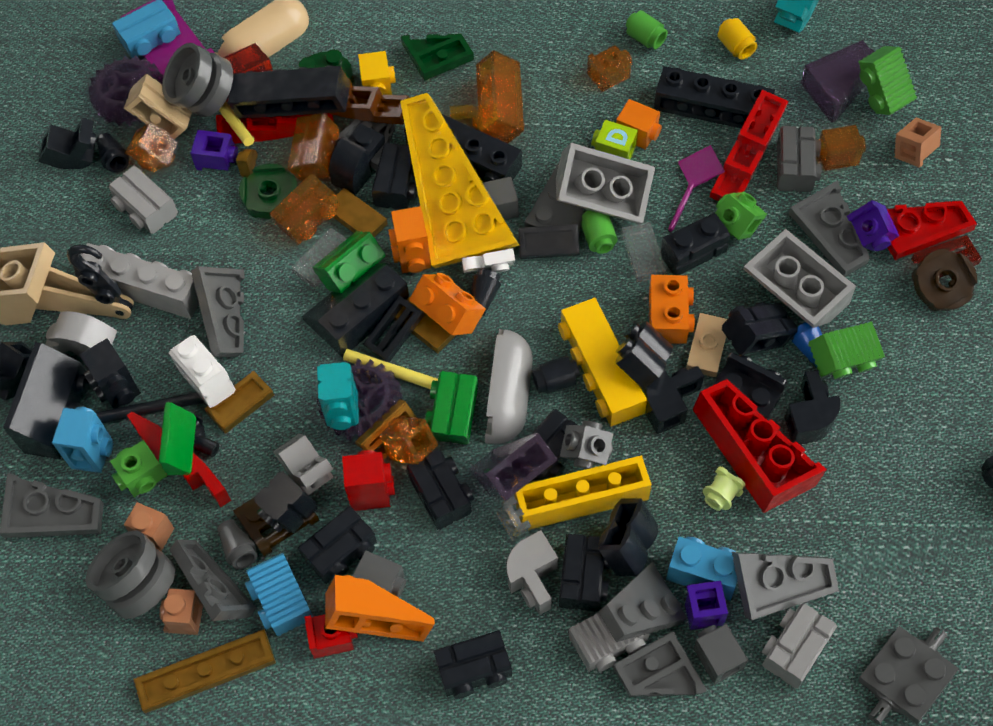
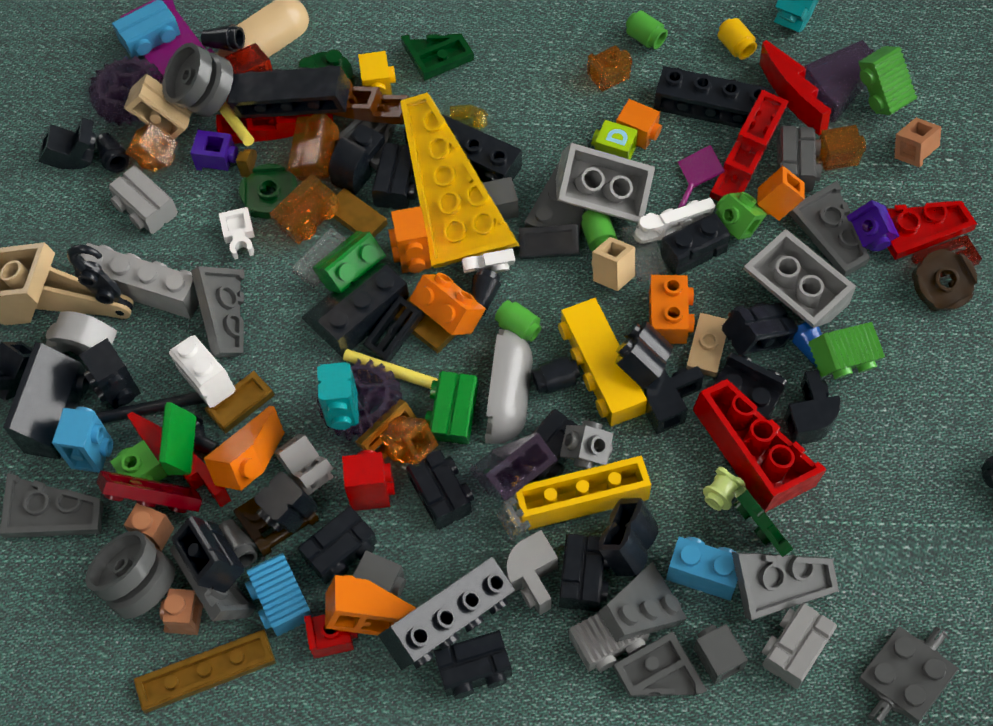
clear orange brick [476,50,524,143] -> none
dark purple brick [685,580,728,630] -> none
none -> dark red plate [96,470,202,513]
none -> black brick [172,516,244,593]
none -> black cone [201,24,245,52]
none -> orange slope [203,406,285,491]
none -> white plate [219,207,255,259]
none -> brick [378,556,515,670]
none -> bright green brick [495,300,542,342]
none -> tan brick [591,237,635,291]
none -> white hinge [633,197,716,244]
none -> dark green wing [733,485,793,557]
none -> orange brick [757,166,805,221]
none -> red slope [759,40,831,136]

